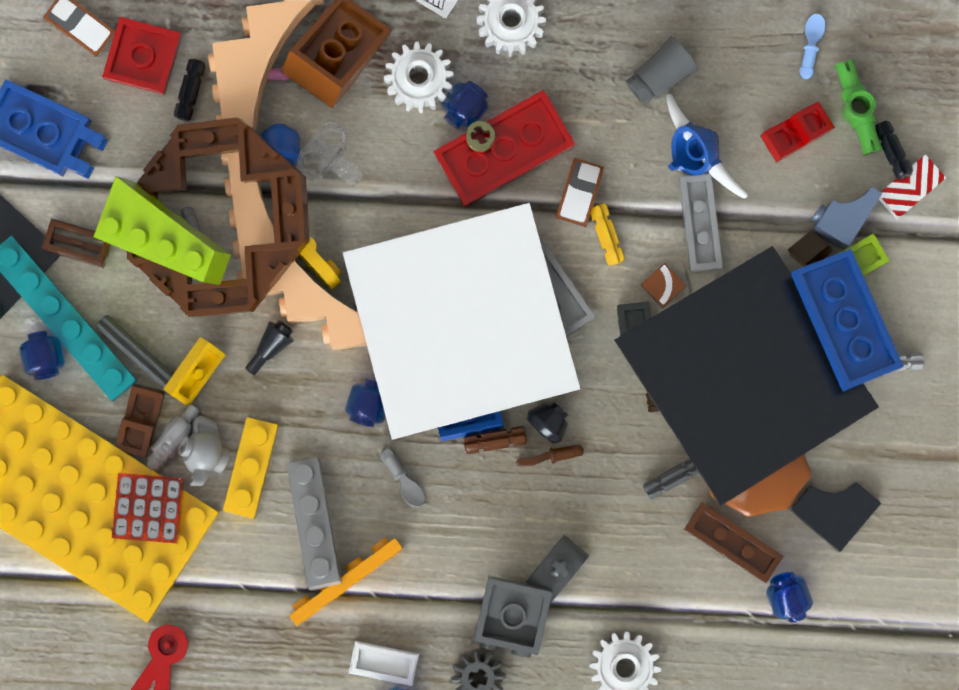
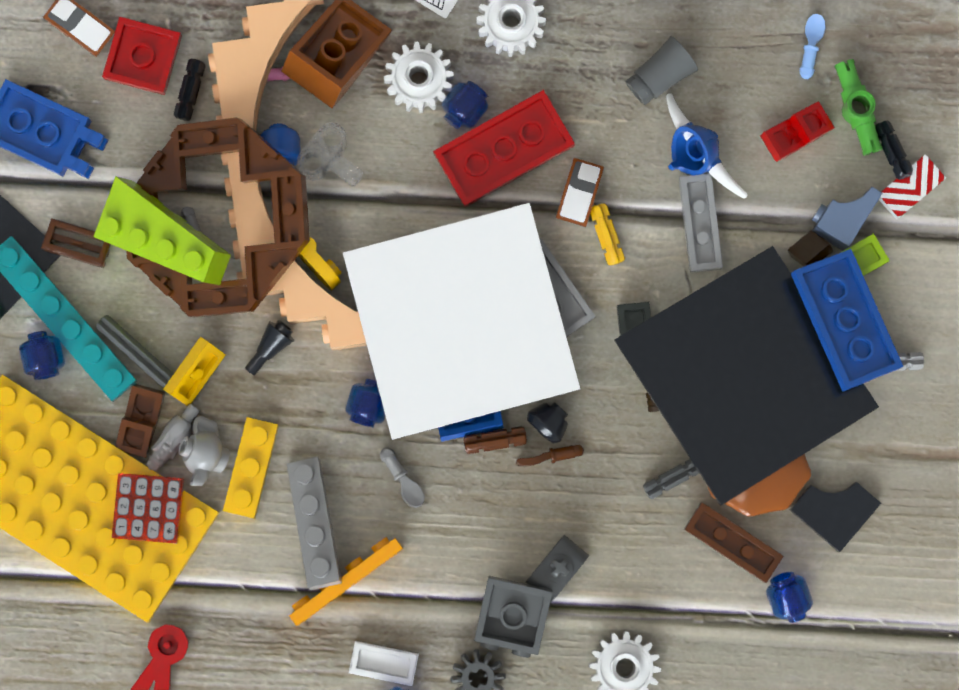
olive bush [466,121,495,152] -> none
dark orange tile [641,263,686,308] -> none

